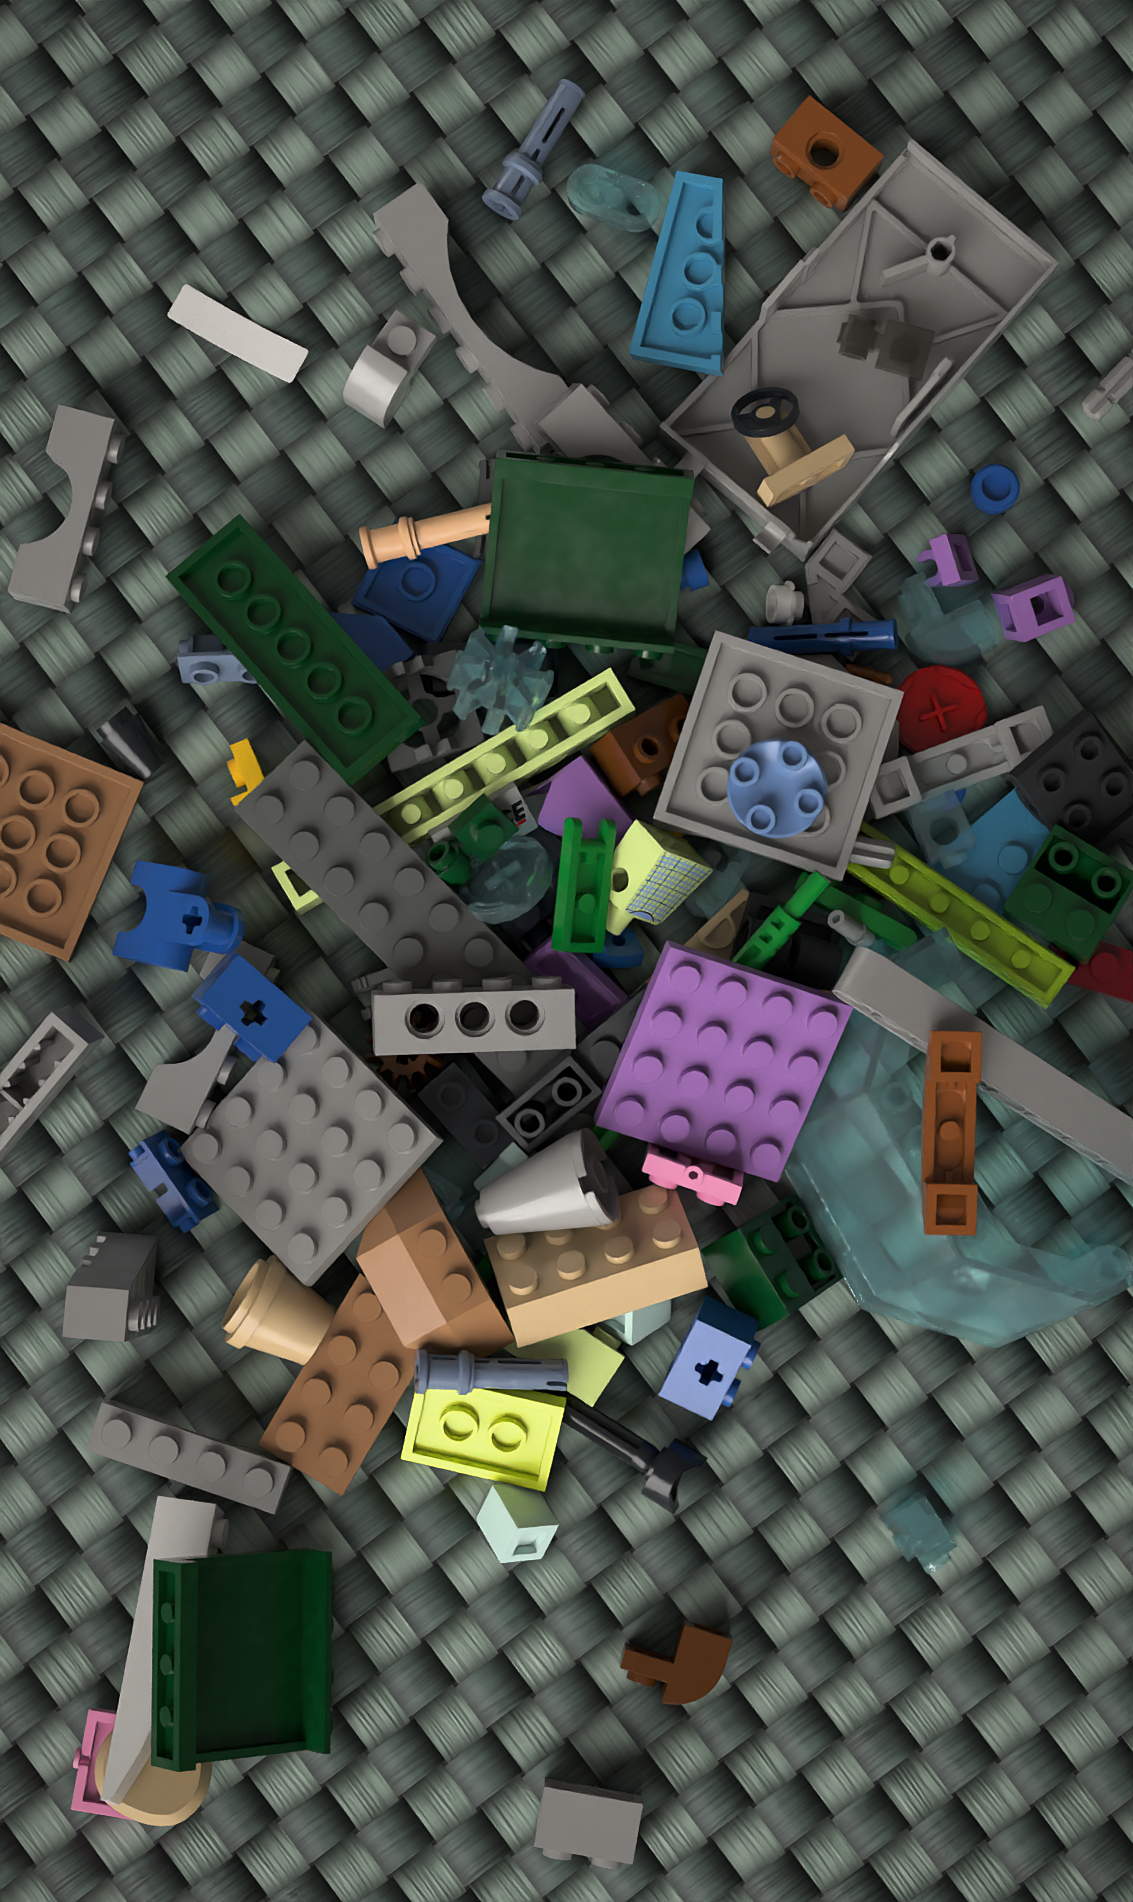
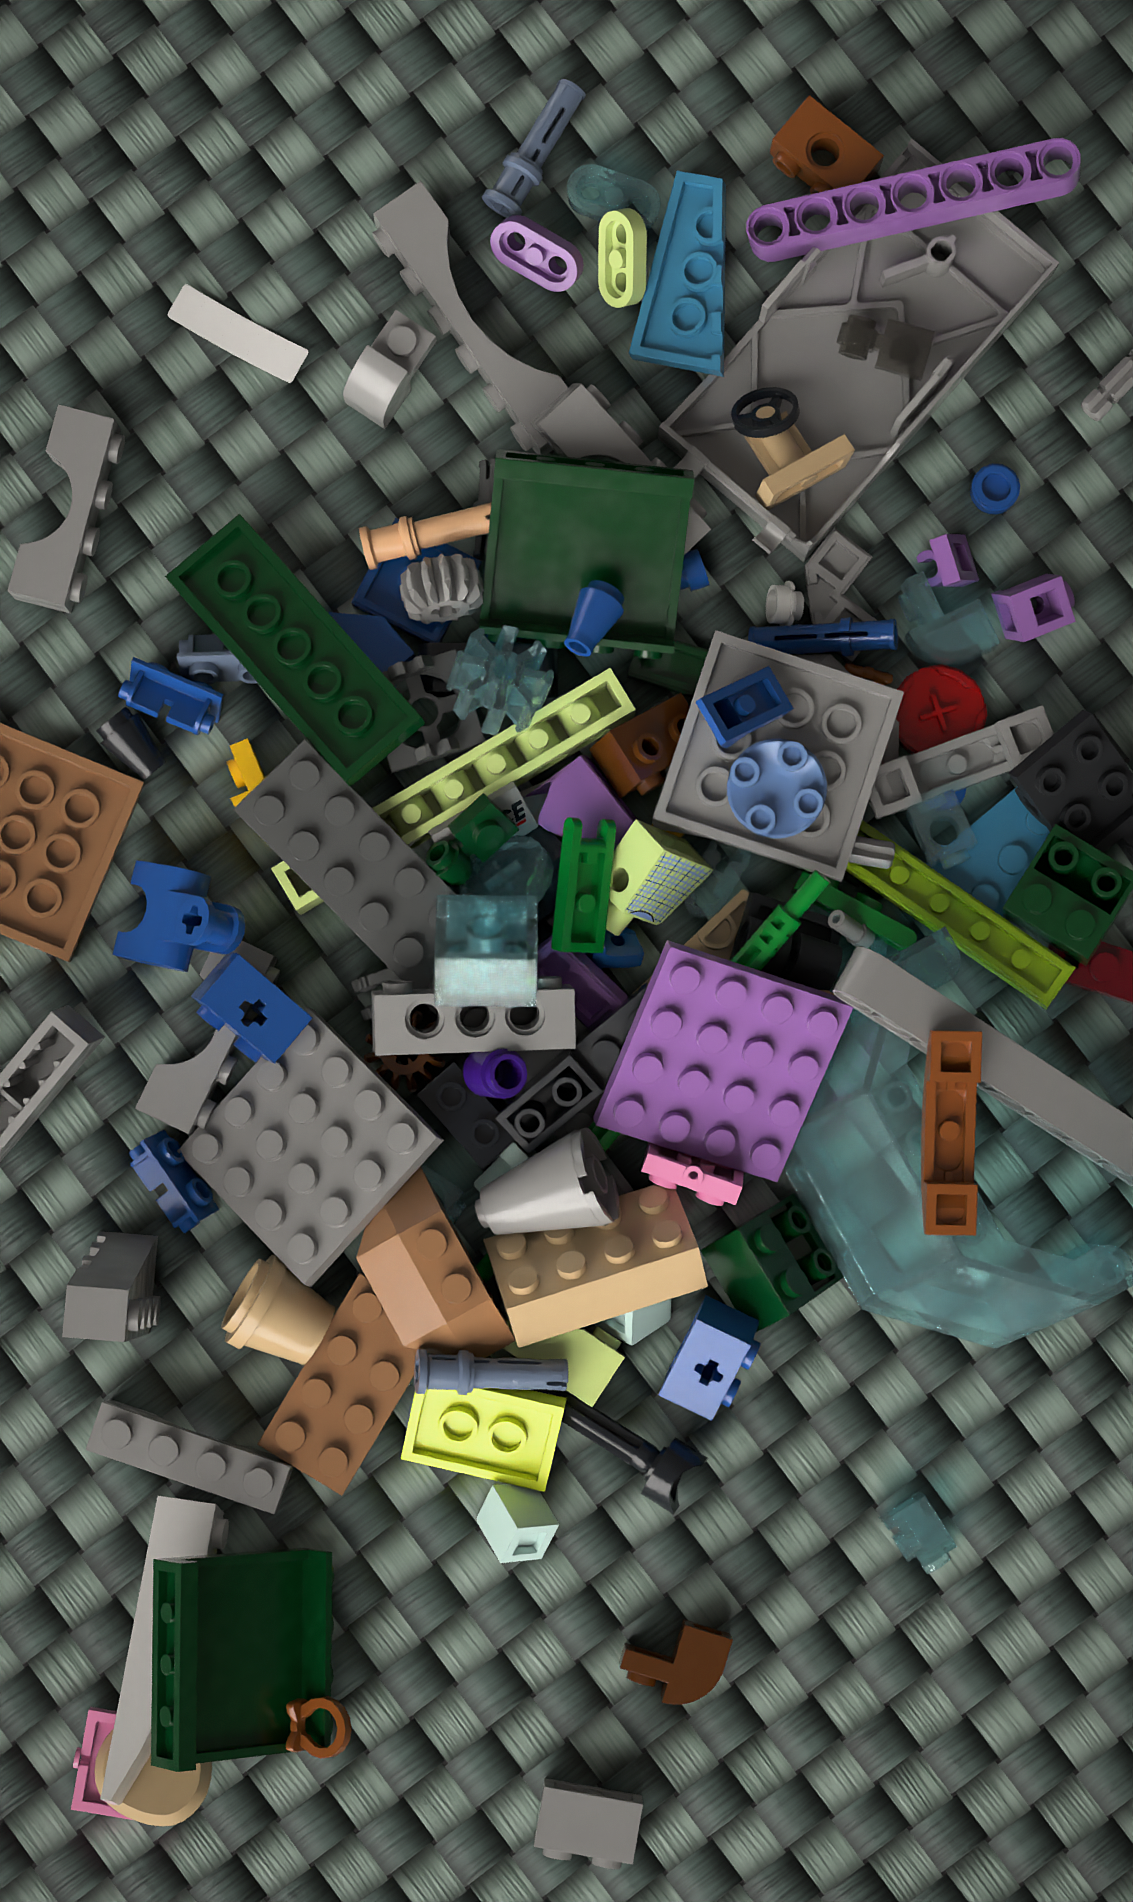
none -> blue hinge [118,657,224,735]
none -> dark orange piece [286,1696,352,1759]
none -> light grey gear [399,553,484,624]
none -> clear light blue brick [435,895,538,1008]
none -> dark purple brick [463,1048,527,1099]
none -> medium lavender plate [490,215,584,292]
none -> blue cone [564,580,624,657]
none -> yellowish green plate [598,208,647,308]
none -> blue slope [696,666,794,748]
none -> medium lavender beam [746,138,1080,262]

